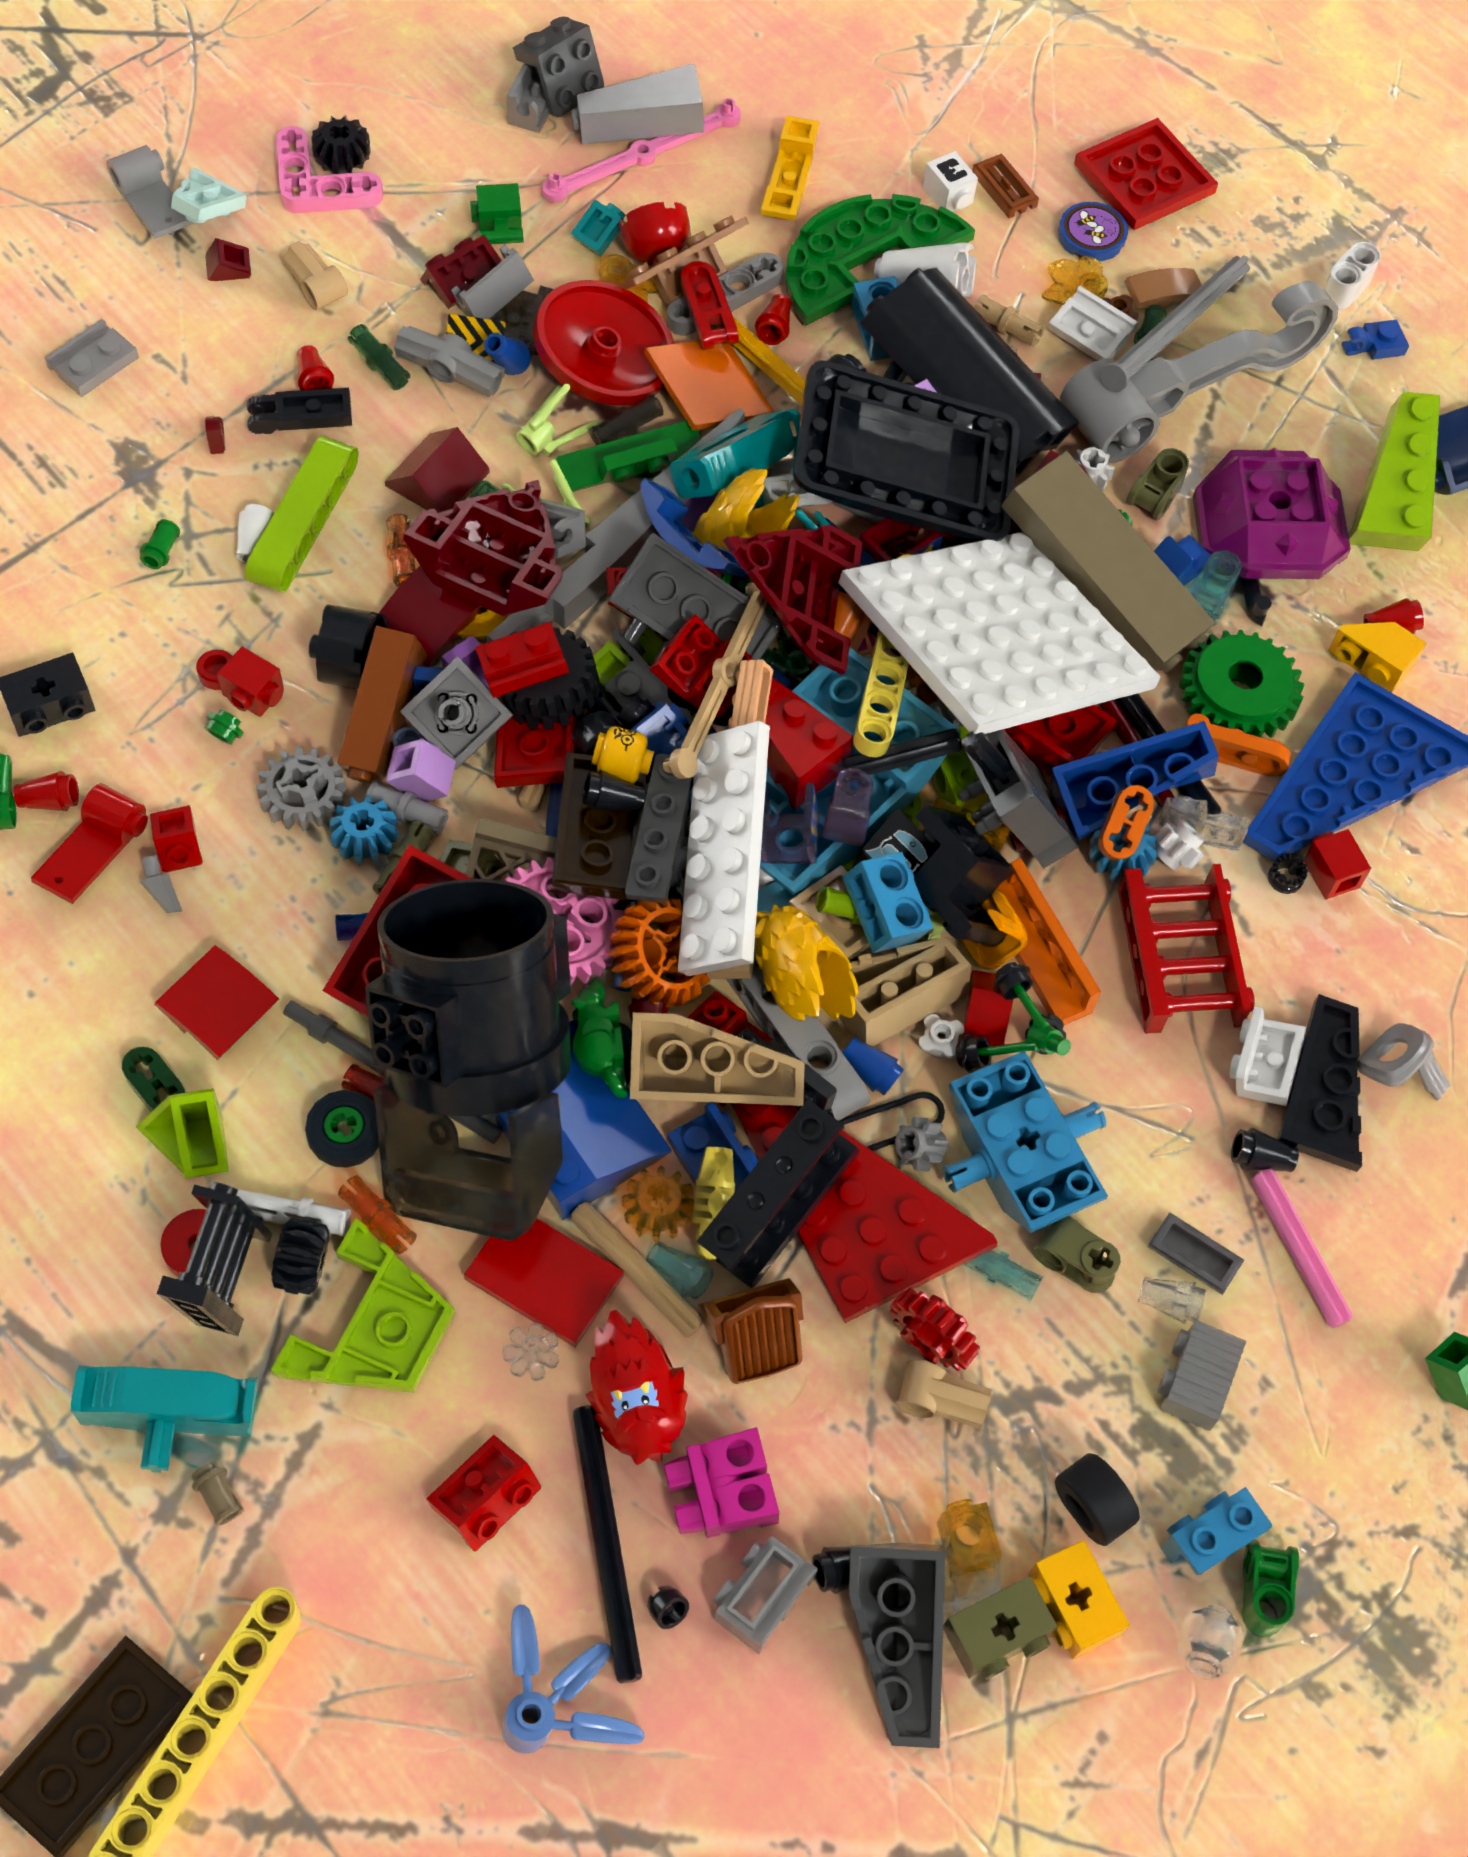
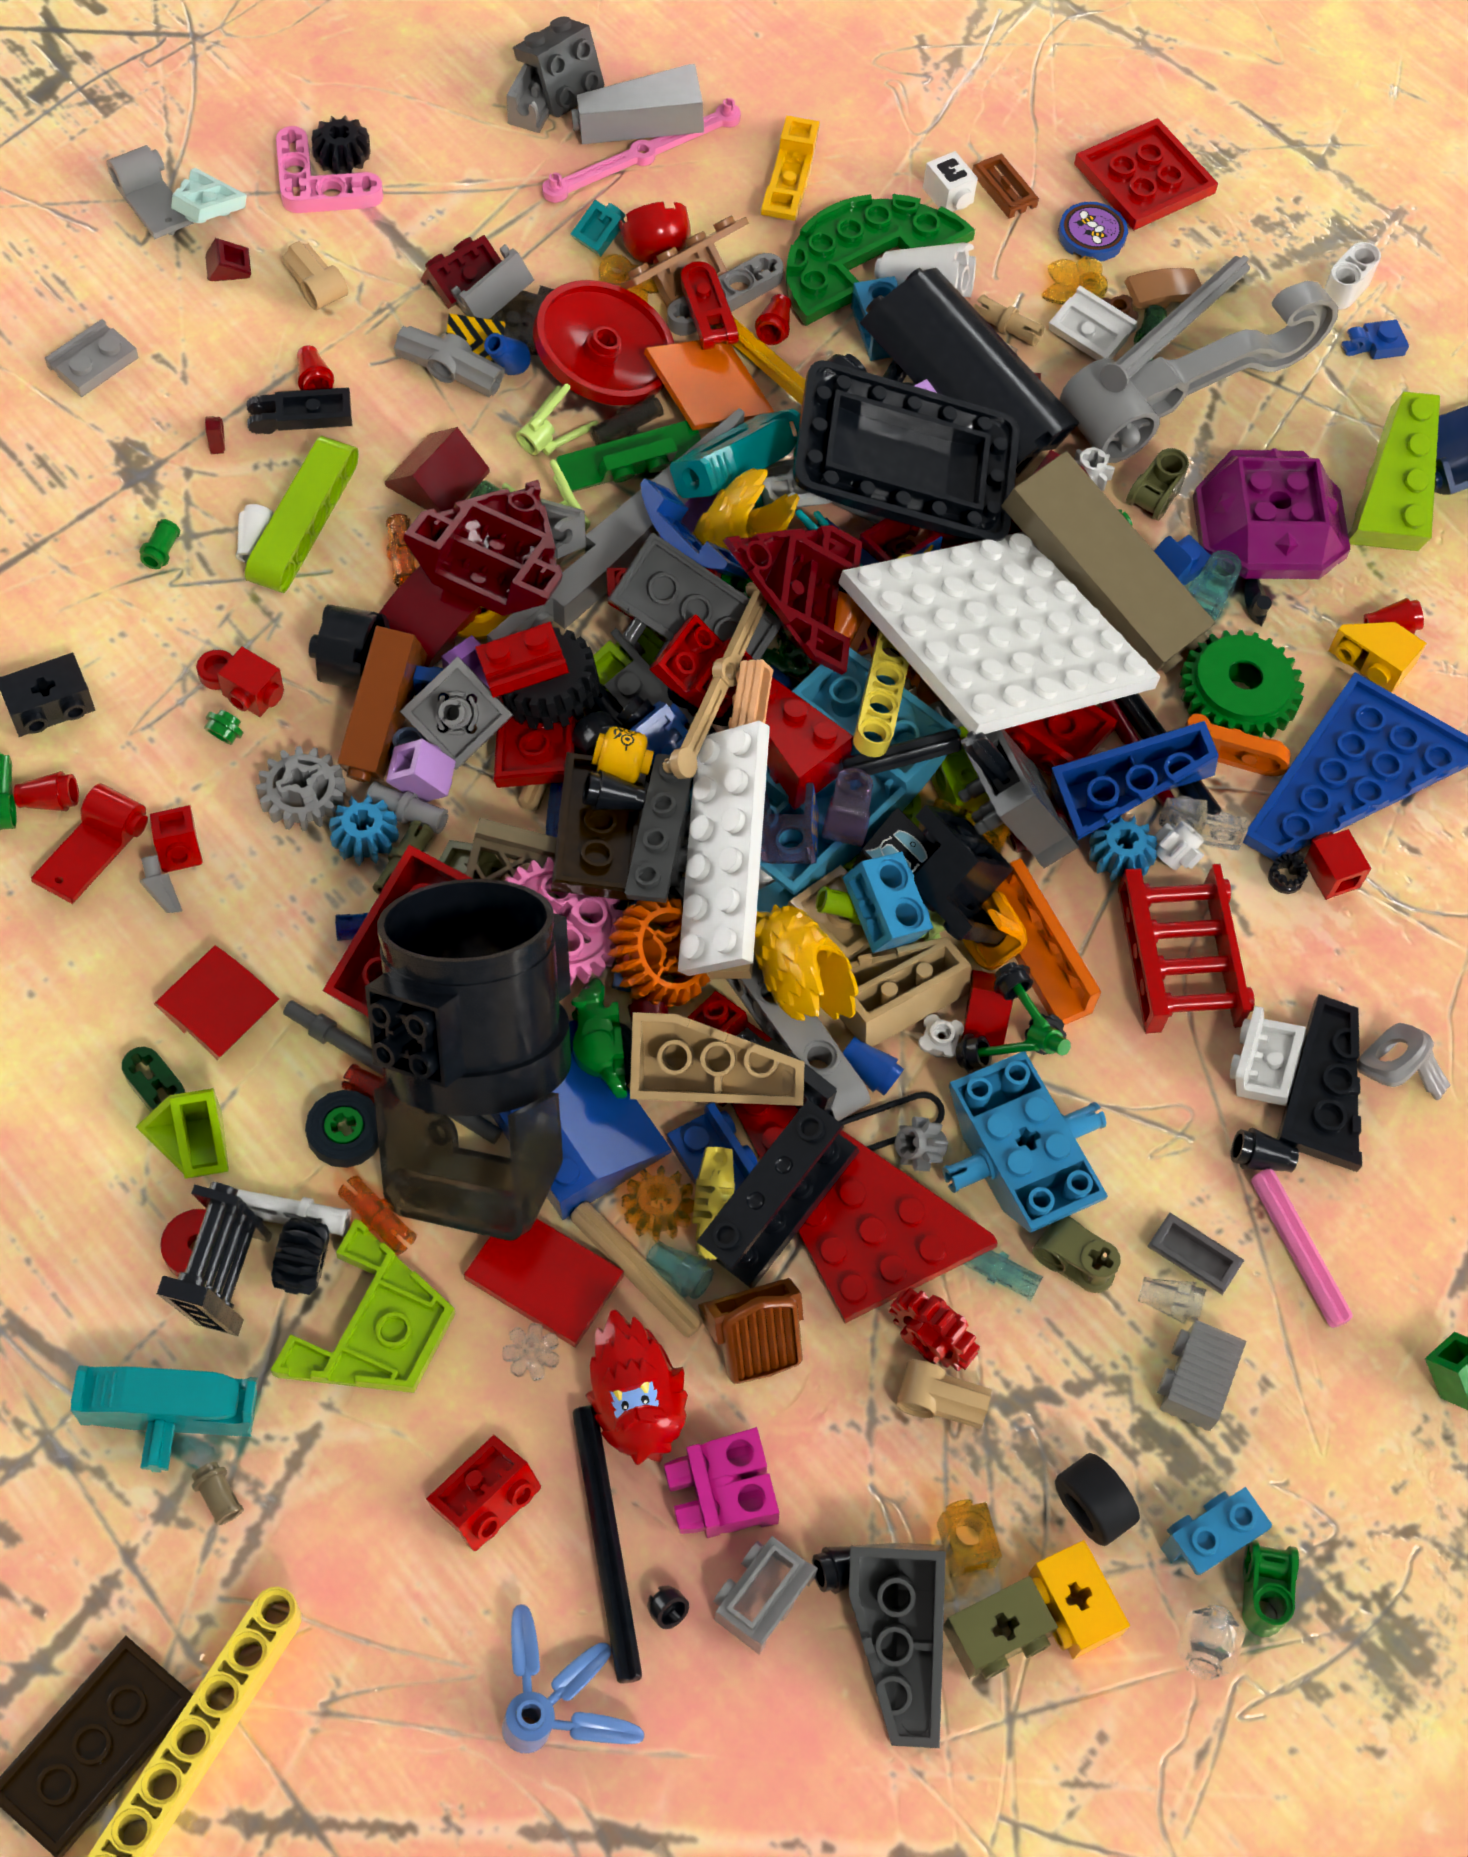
clear green pin [348,324,410,390] -> none
green brick [470,183,524,245] -> none
orange beam [1098,785,1154,861] -> none

